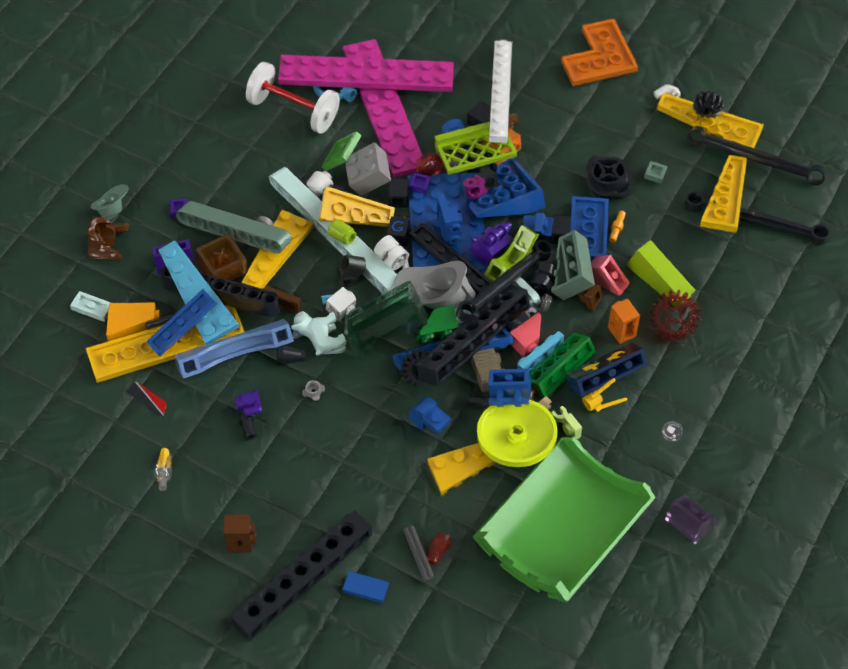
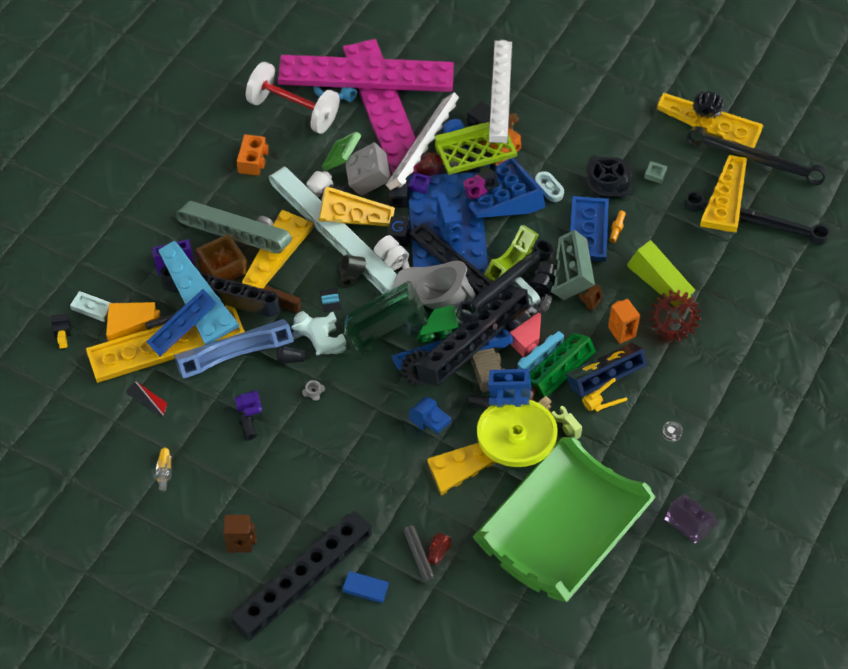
reddish brown hair [87,217,130,261] -> none
sand green piece [91,185,128,220] -> none
dark purple tile [170,199,188,218] -> none
white brick [326,287,356,321] -> none
lime brick [328,219,356,245] -> none
dark purple brick [469,222,513,265] -> none
blue brick [523,213,553,238] -> none
black brick [551,215,571,245] -> none
orange plate [561,19,638,86] -> none
coral slope [591,255,630,296] -> none
white arm [653,84,680,99] -> none
none -> black piece [51,314,72,349]
none -> orange brick [237,134,269,176]
none -> white plate [386,92,459,190]
none -> light aqua plate [535,172,564,202]

